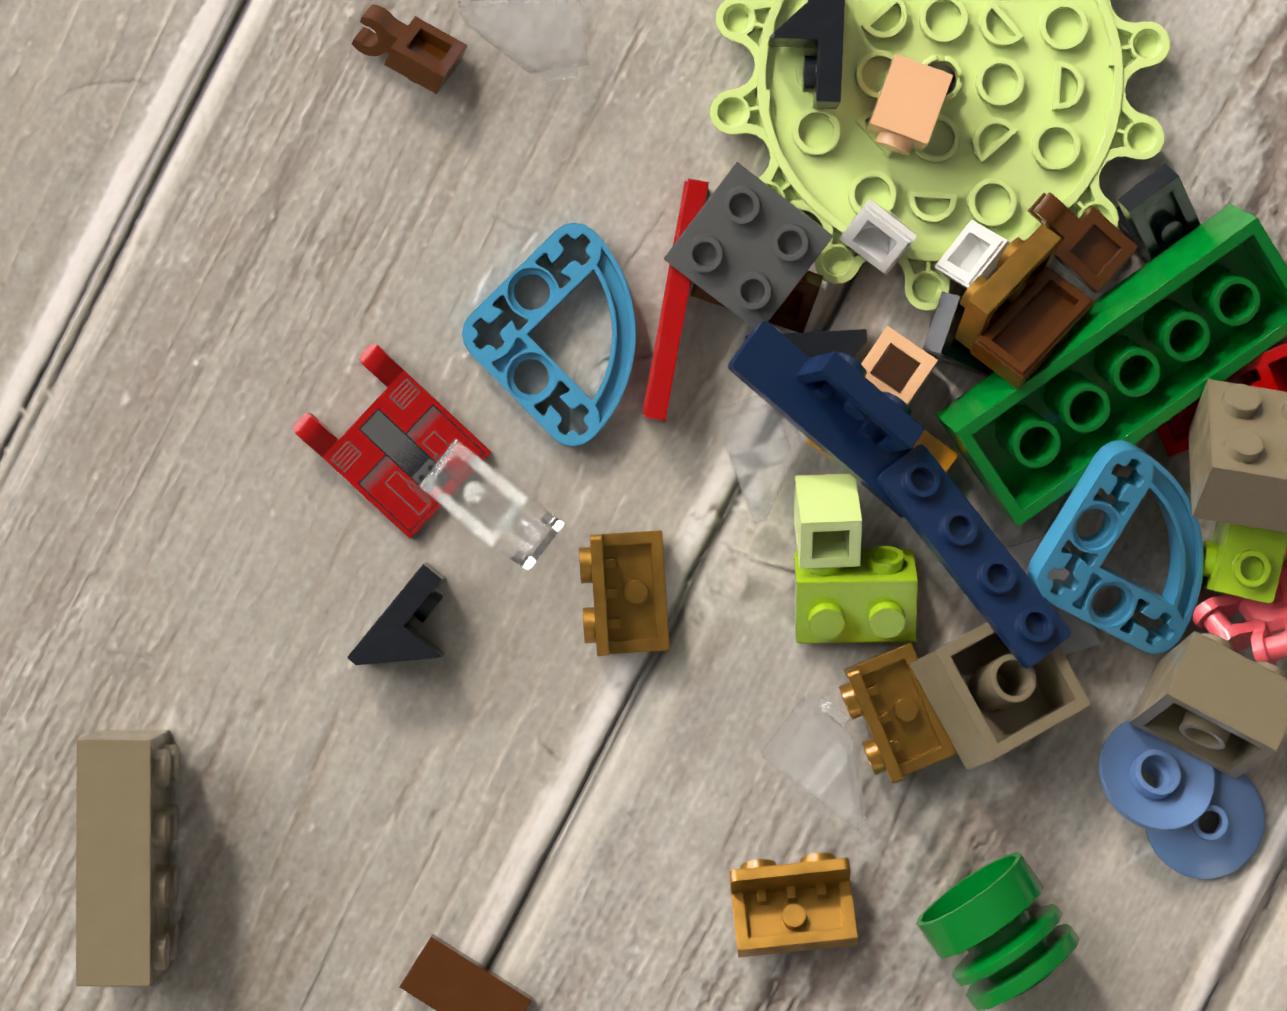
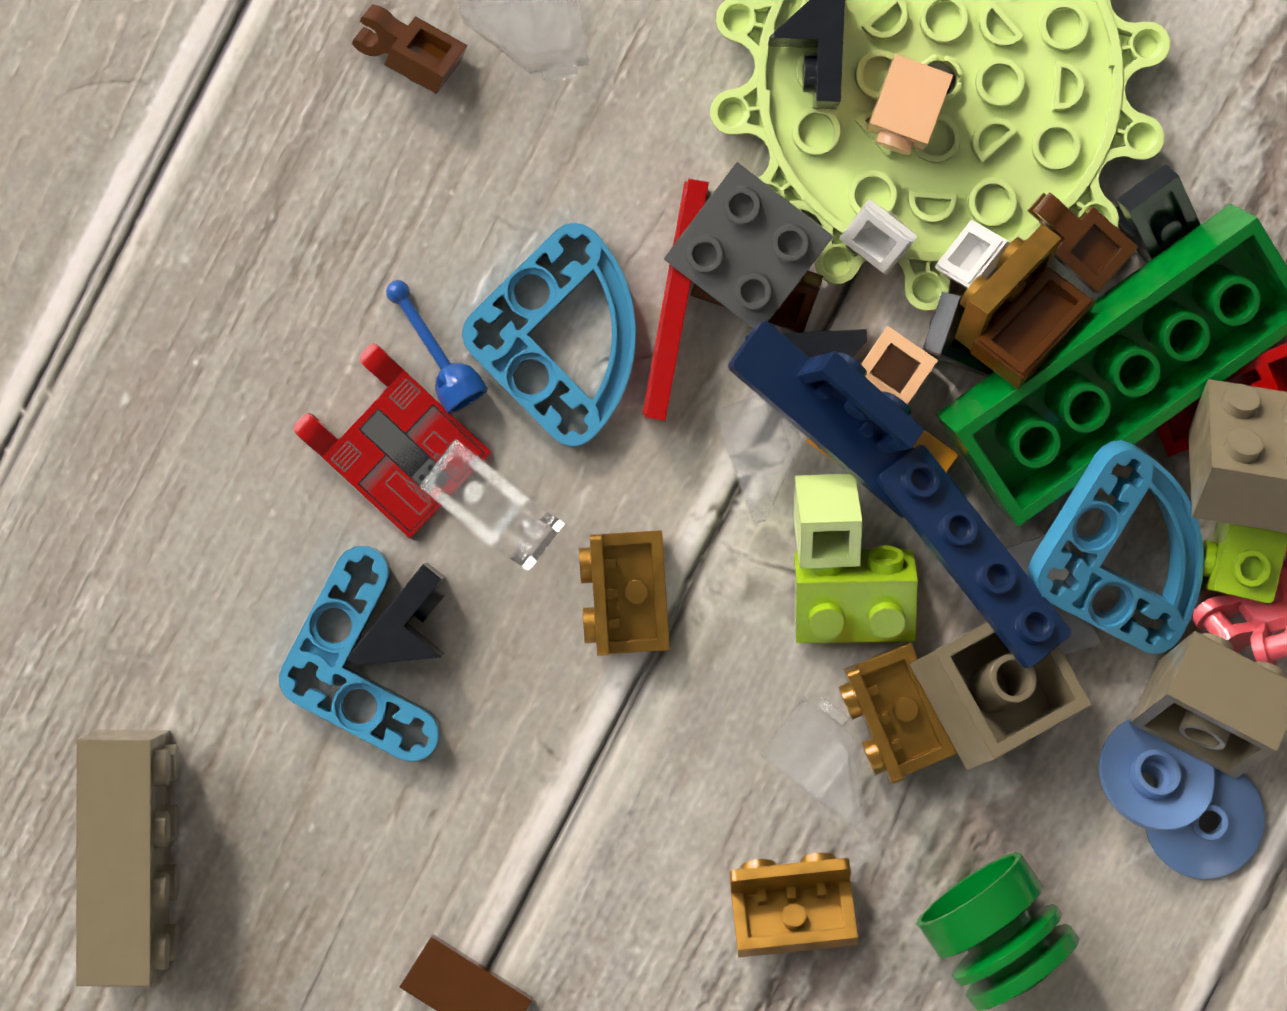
none -> dark azure beam [279,545,441,762]
none -> blue hinge [386,280,488,415]

